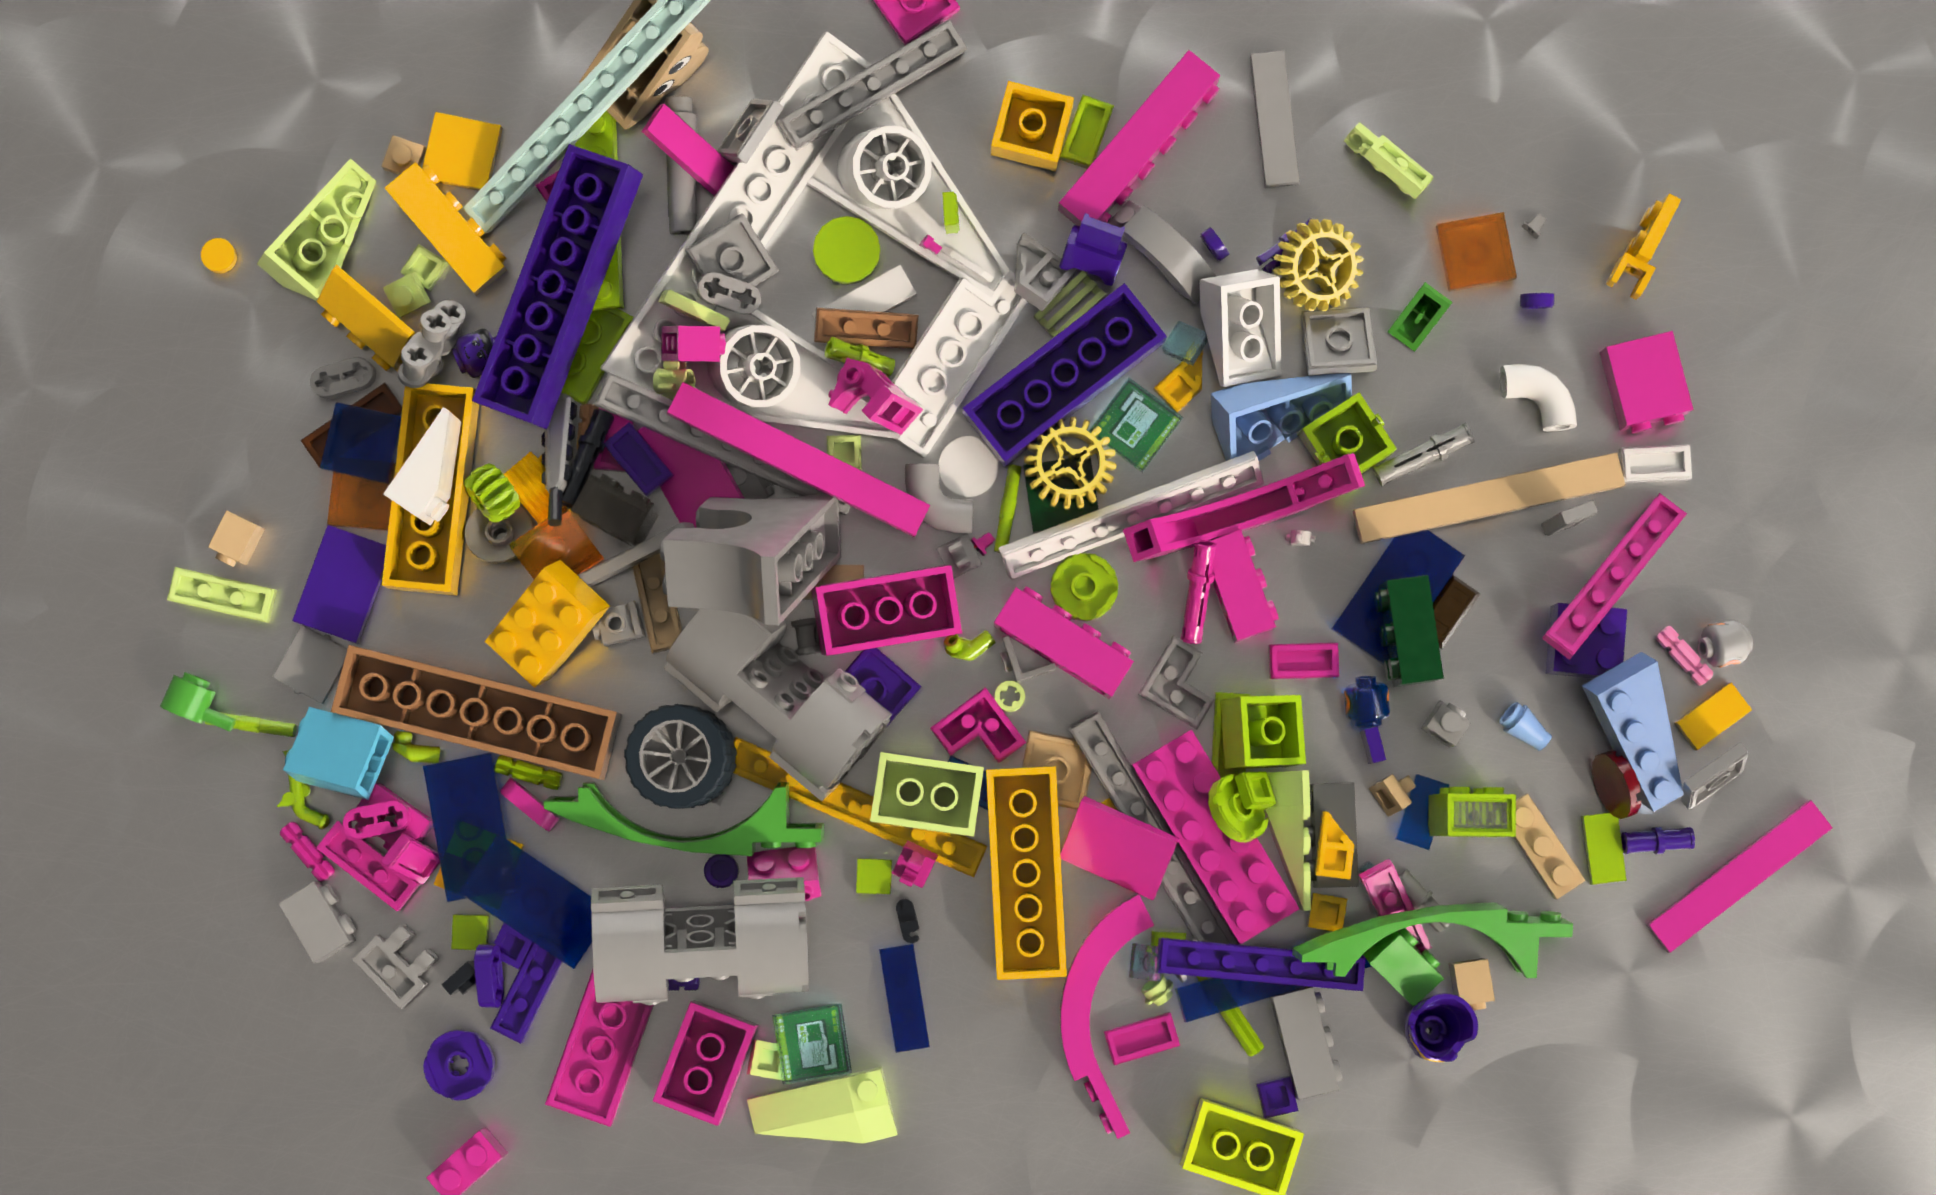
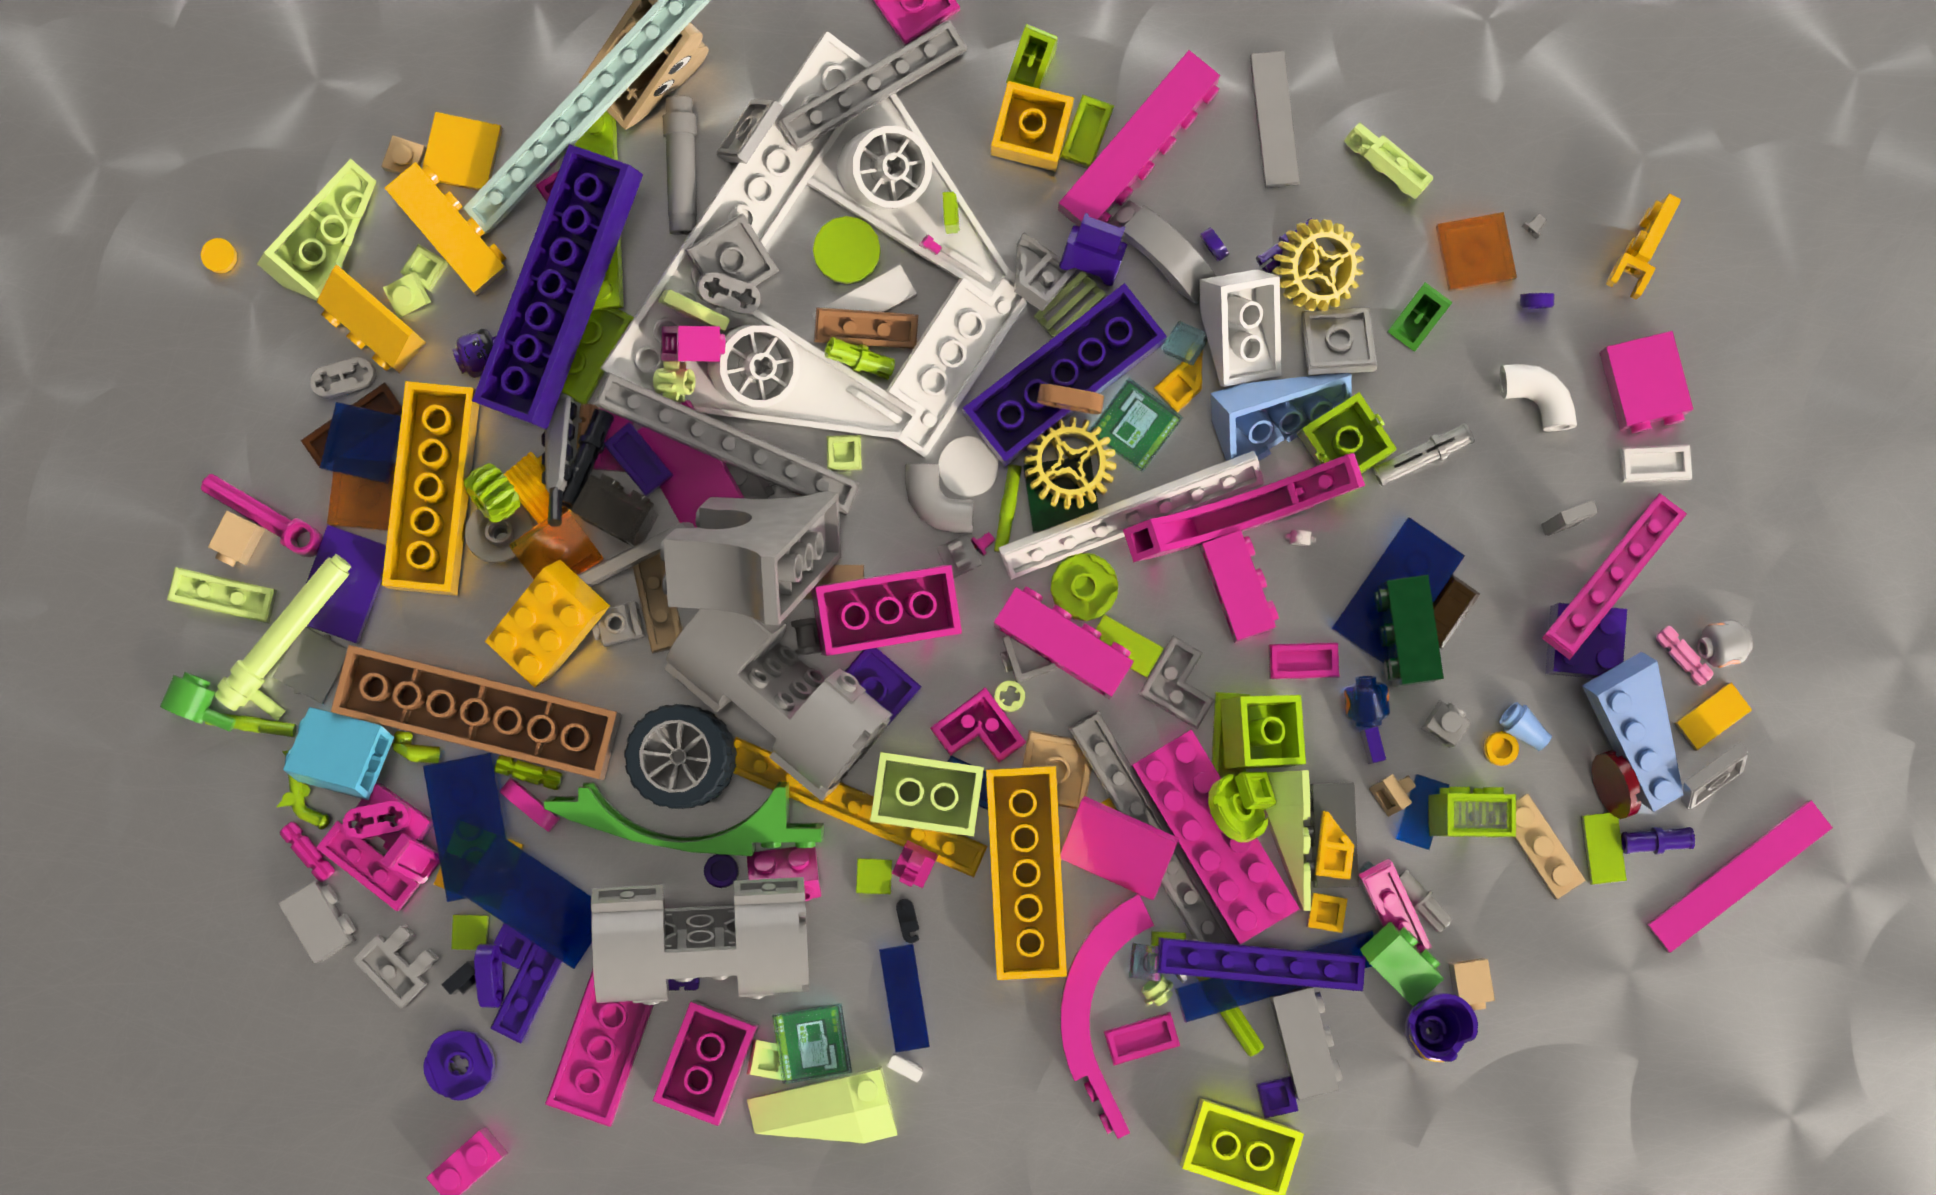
white slope [383,407,461,526] -> none
light grey axle [398,300,466,388] -> none
dark pink tile [641,104,734,197] -> none
dark pink tile [667,382,930,537] -> none
dark pink tile [828,358,923,435] -> none
lime arm [944,630,996,661] -> none
dark pink pin [1180,540,1217,644] -> none
bright green slope [1292,902,1573,978] -> none
tan tile [1352,453,1626,544] -> none
none -> dark pink axle [201,474,323,557]
none -> yellowish green cylinder [214,554,351,721]
none -> white tile [887,1053,924,1083]
none -> lime slope [1006,24,1058,89]
none -> medium nougat beam [1037,384,1104,414]
none -> lime tile [1096,614,1164,678]
none -> yellow tile [1483,731,1519,766]

